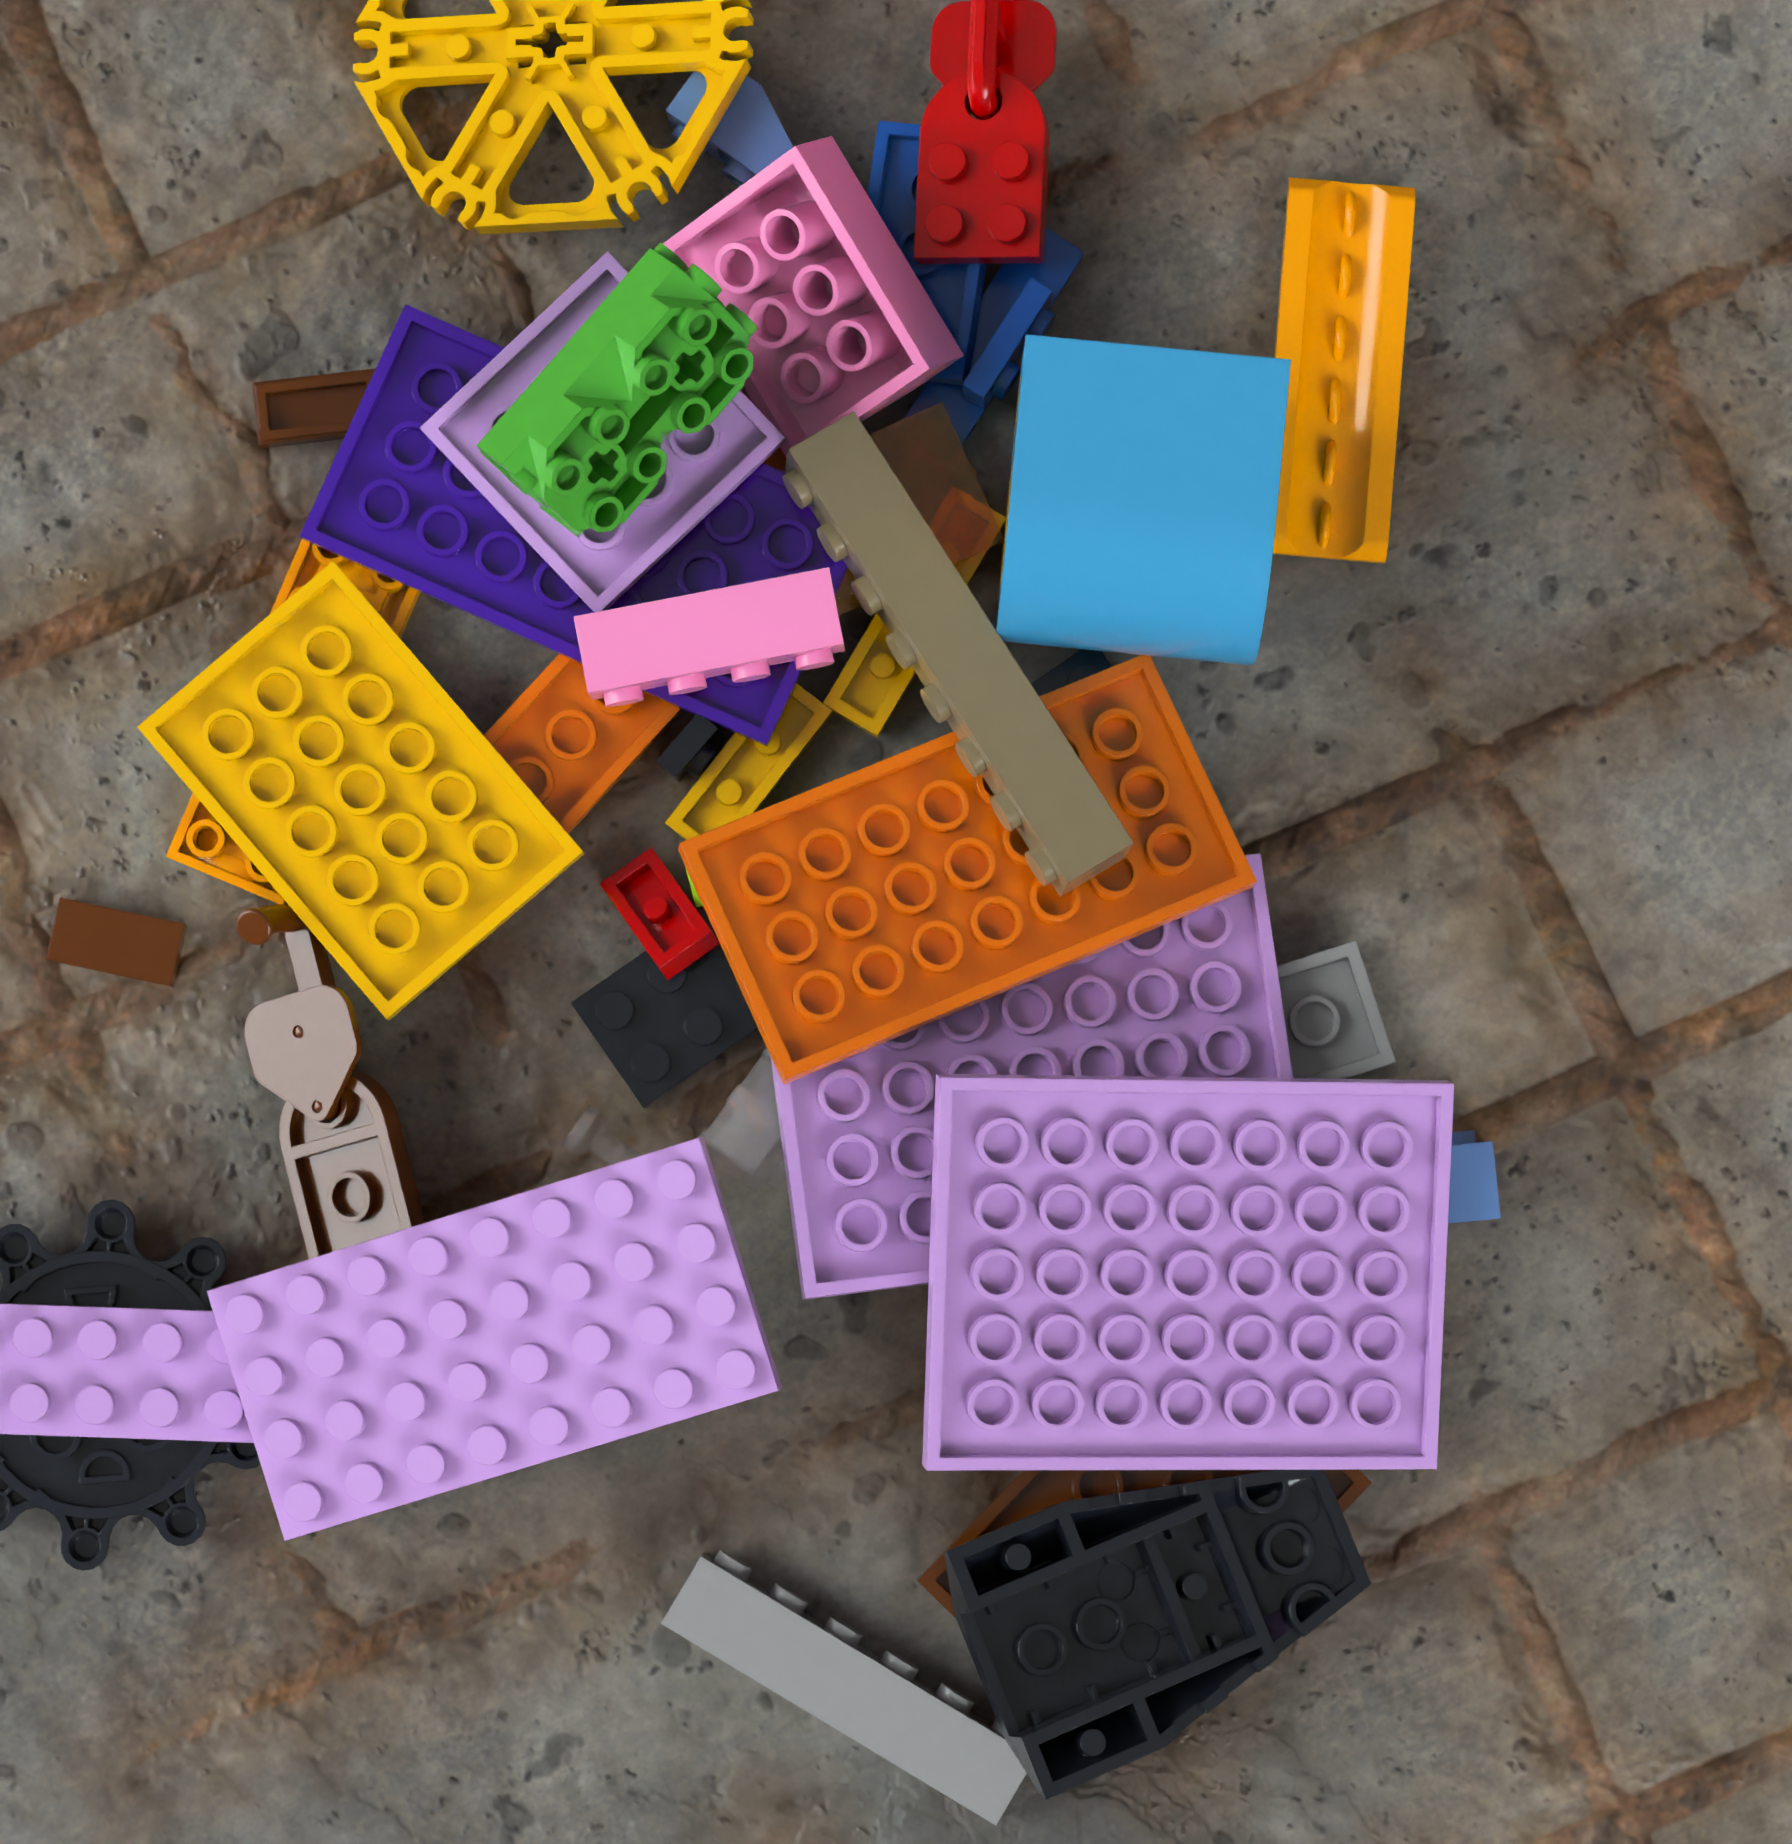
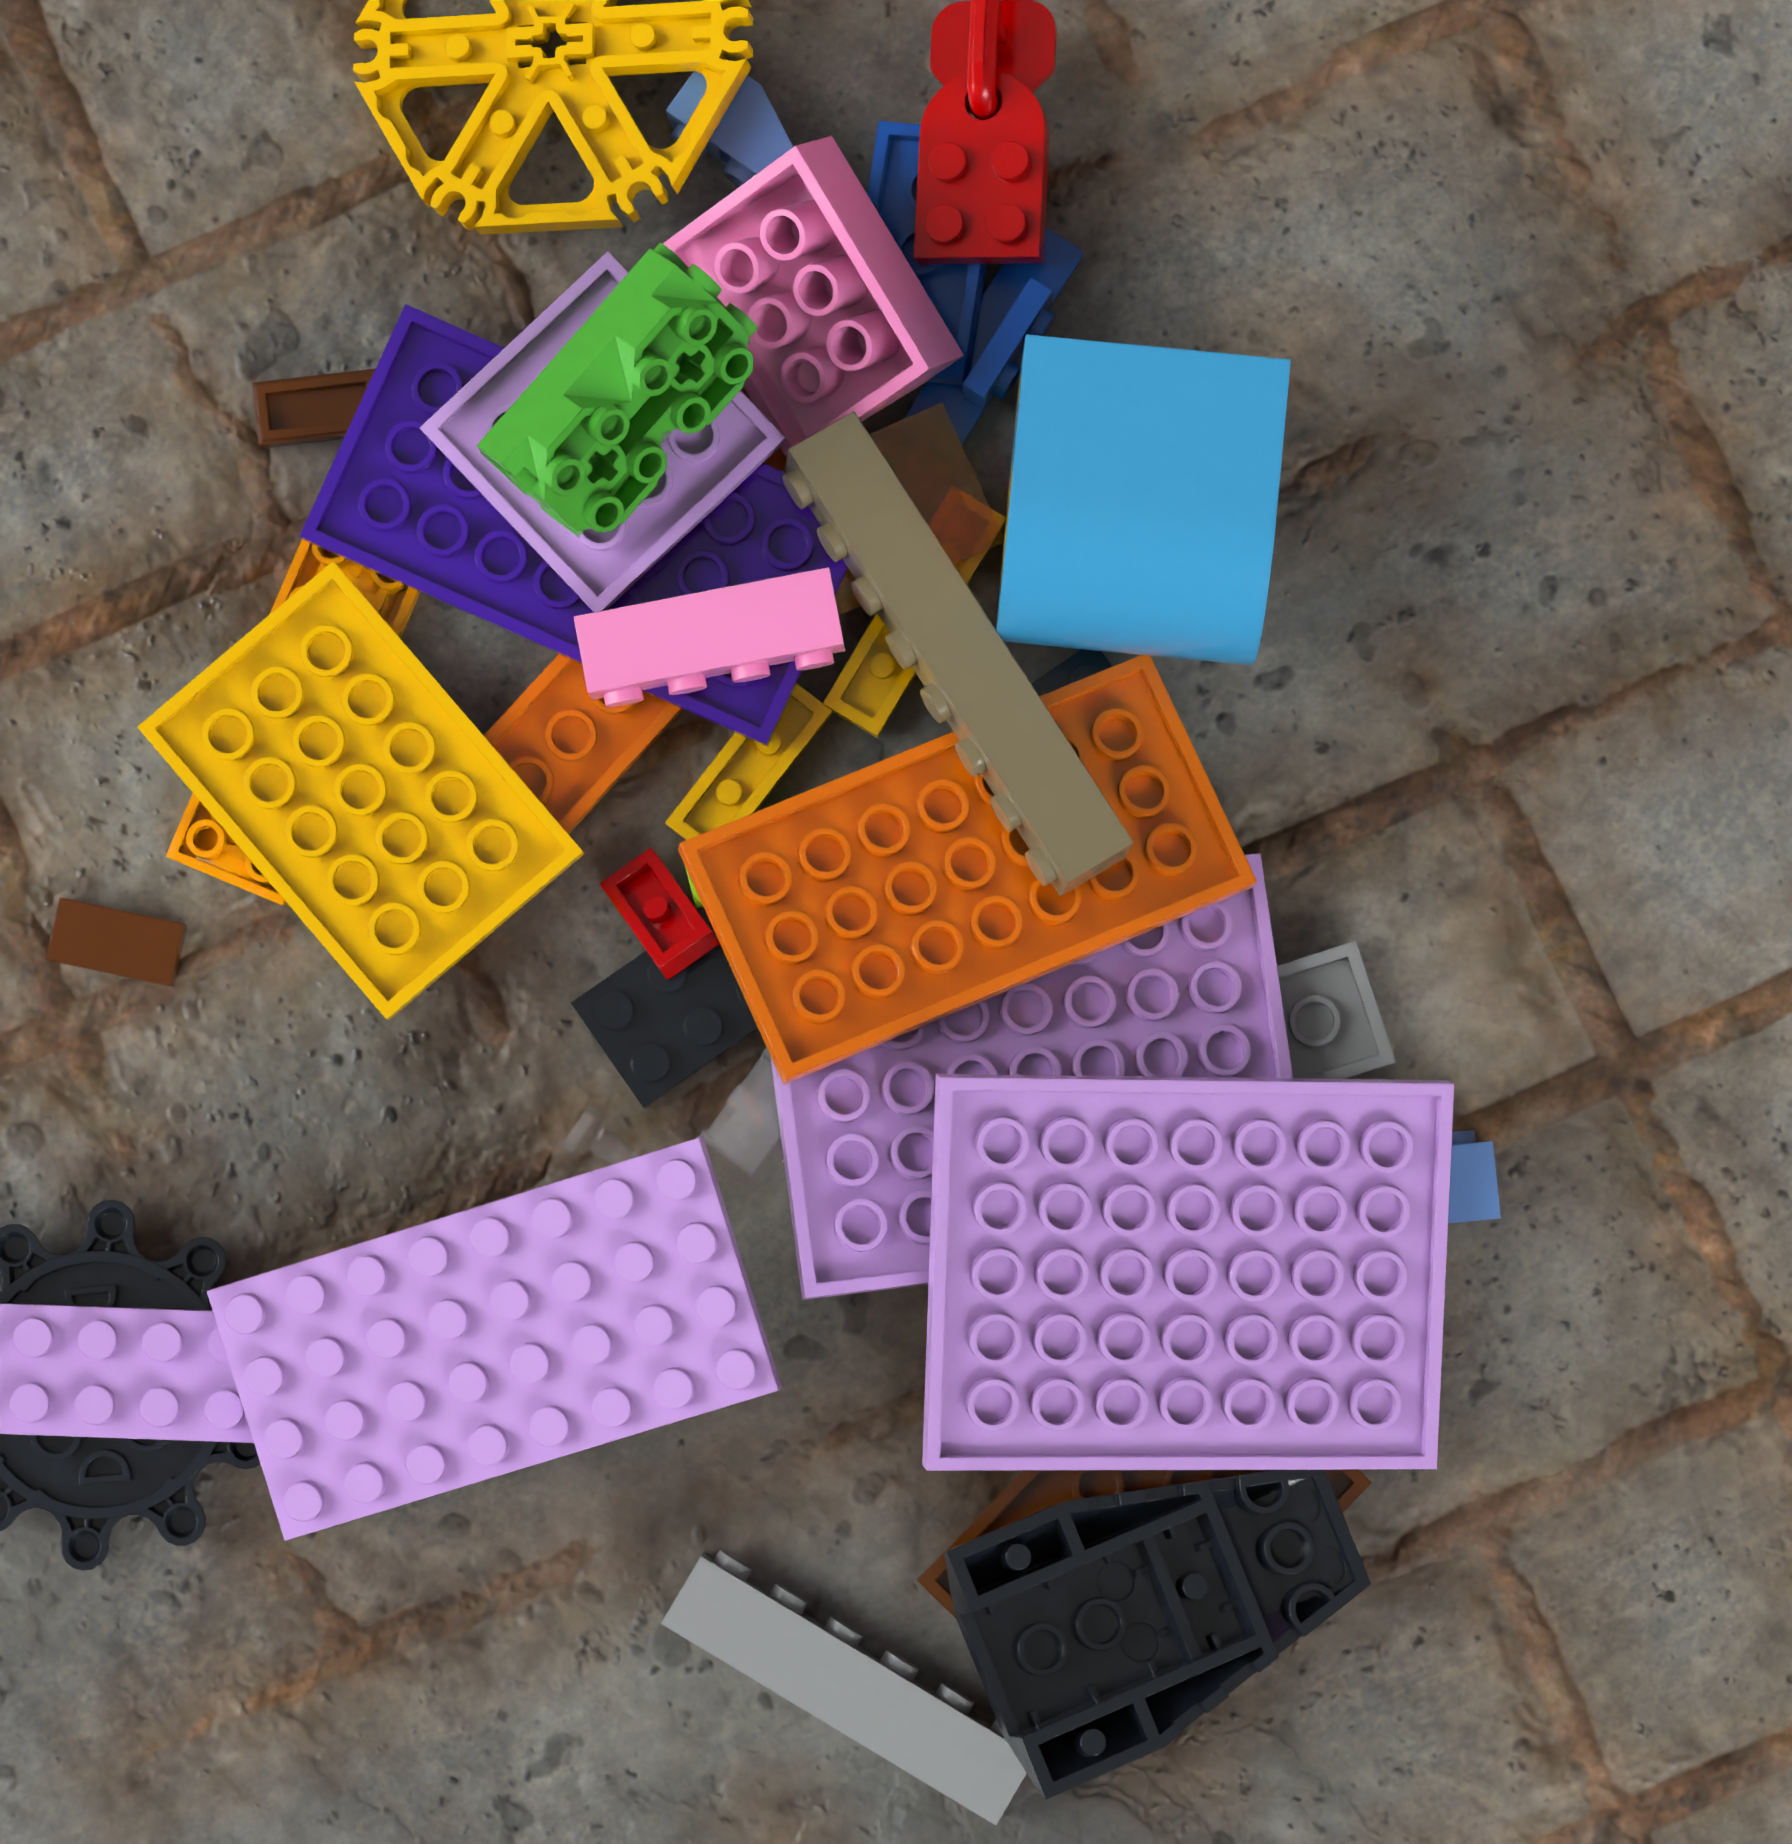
plate [237,904,425,1259] -> none
black plate [657,714,721,783] -> none
light orange plate [1273,177,1416,564] -> none

